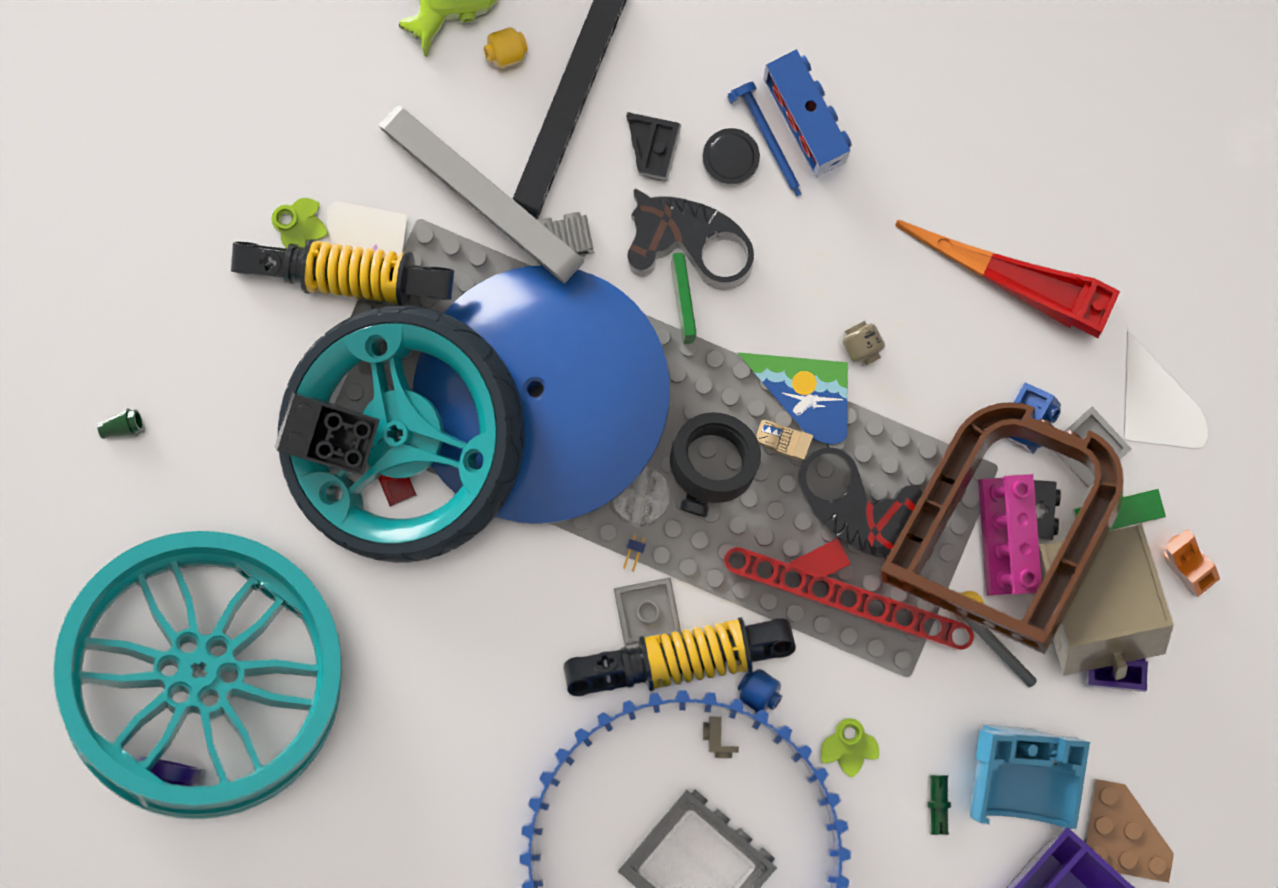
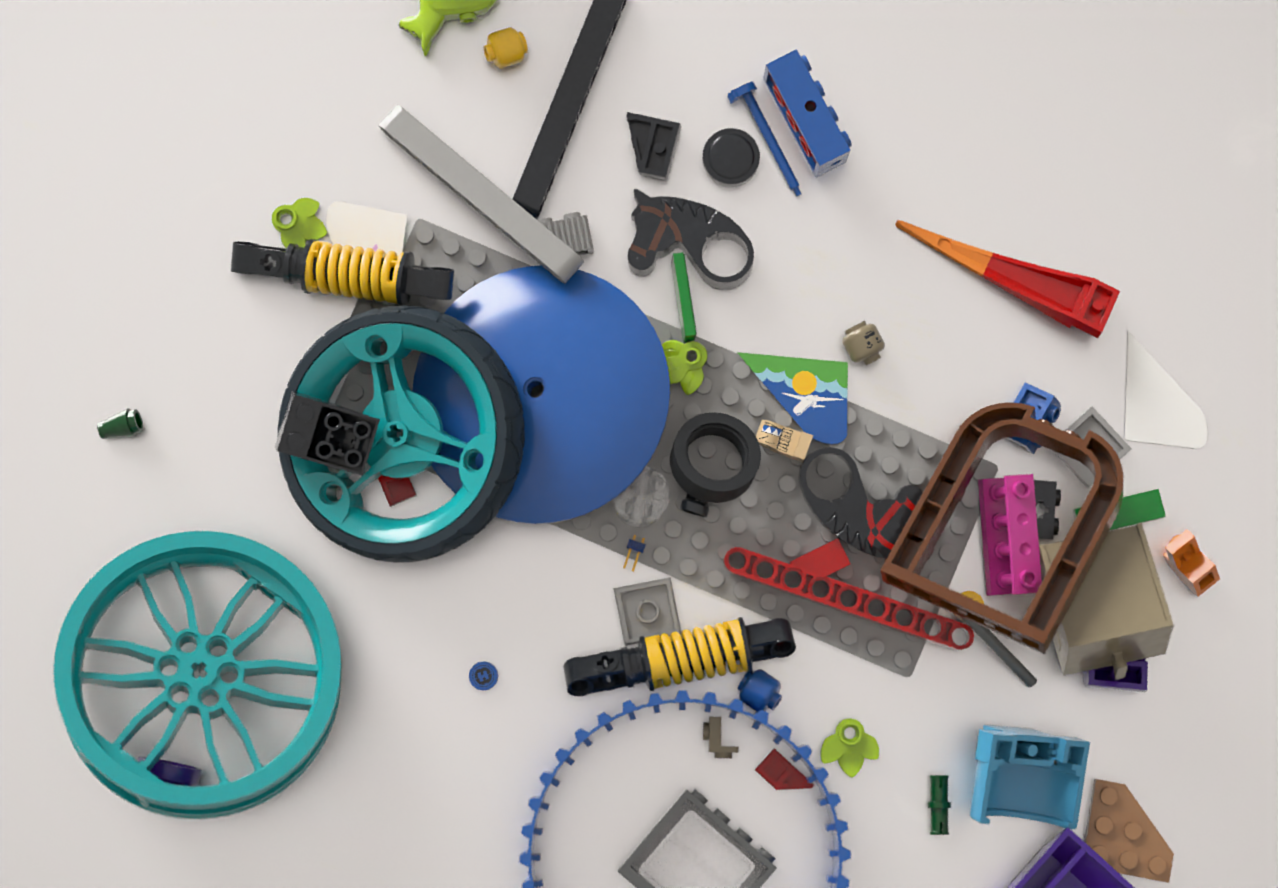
none -> blue tile [469,661,499,691]
none -> lime plate [662,340,708,395]
none -> red tile [755,748,814,790]

